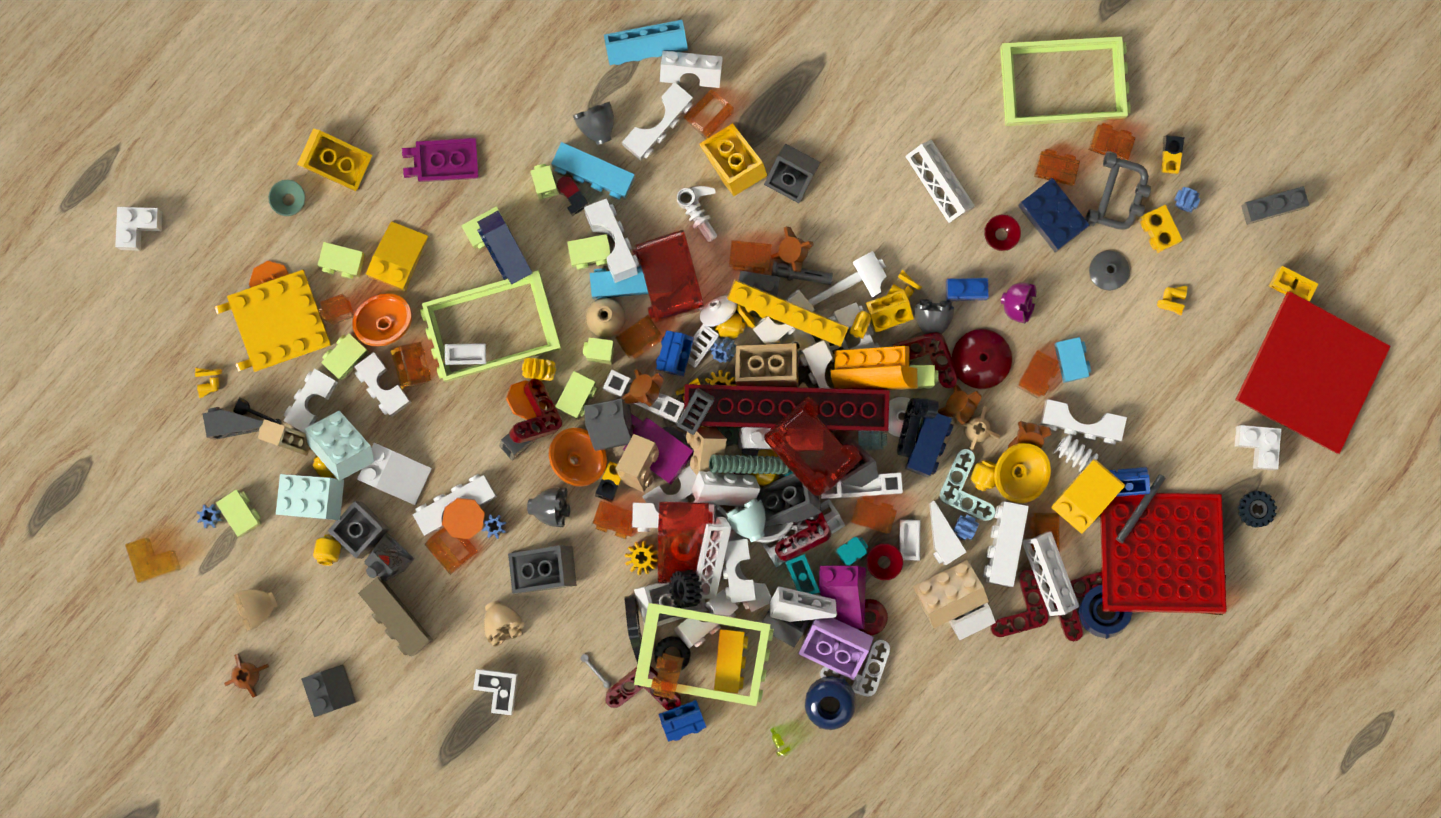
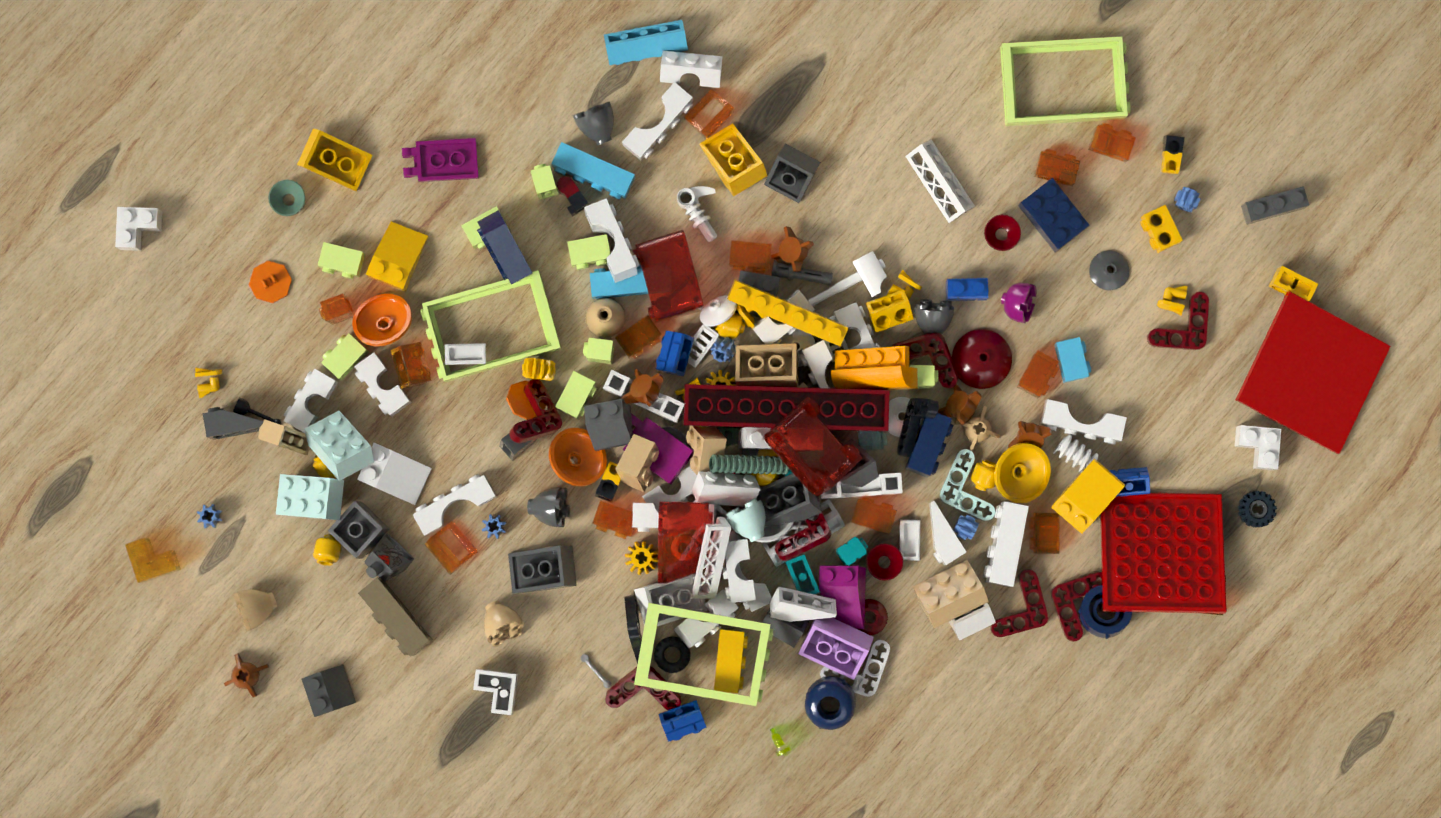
yellow plate [215,269,331,372] -> none
yellowish green brick [216,489,261,537] -> none
orange piece [442,498,485,539] -> none
clear orange brick [651,653,684,699] -> none
black tyre [669,570,703,608] -> none
dark grey slope [676,388,715,435] -> none
yellow piece [849,311,871,339] -> none
white fence [1022,531,1079,616] -> none
dark grey bar [1085,151,1151,230] -> none
dark grey bar [1116,474,1166,543] -> none
none -> dark red beam [1147,292,1209,350]

